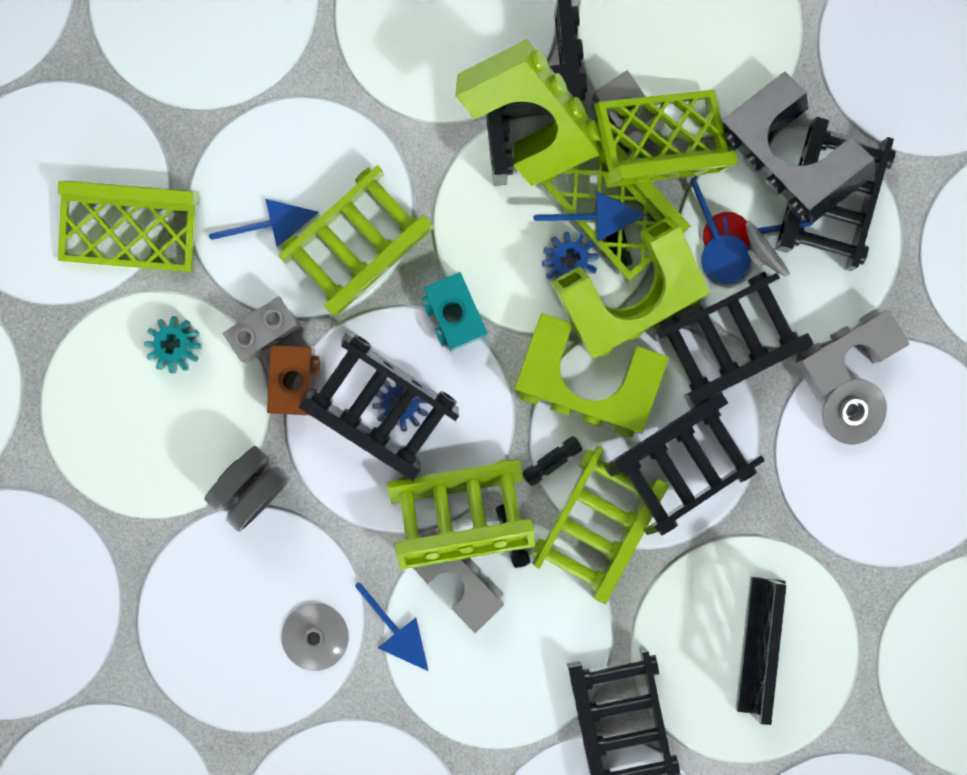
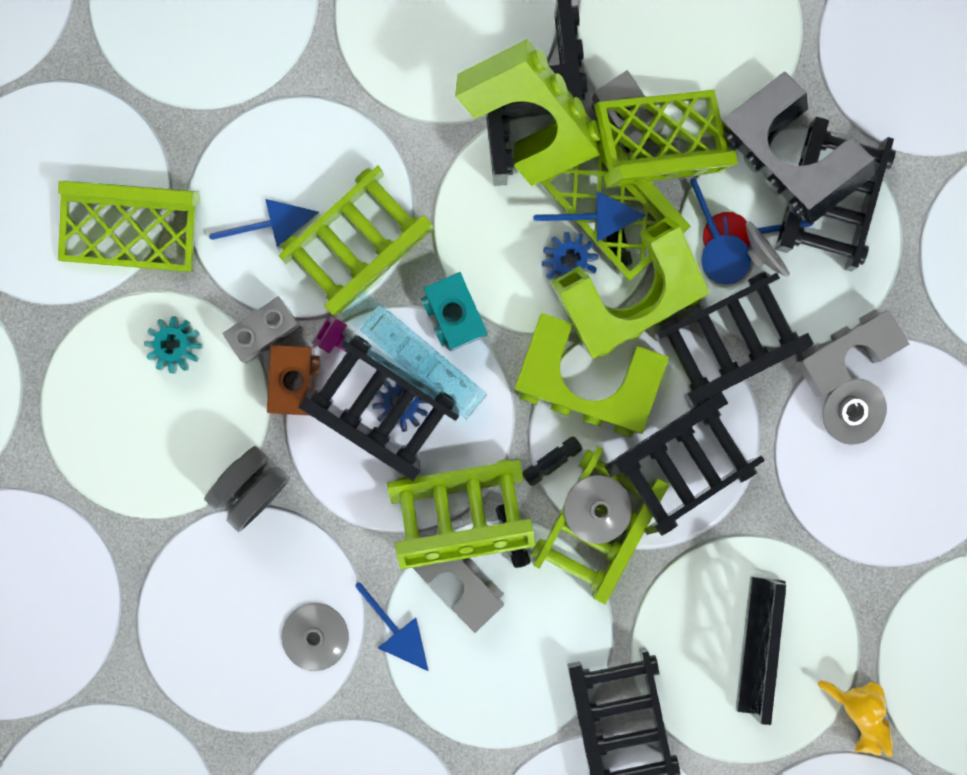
none -> magenta tile [312,315,347,354]
none -> clear light blue slope [359,304,488,420]
none -> light grey dish [564,475,632,544]
none -> yellow animal [817,680,893,757]

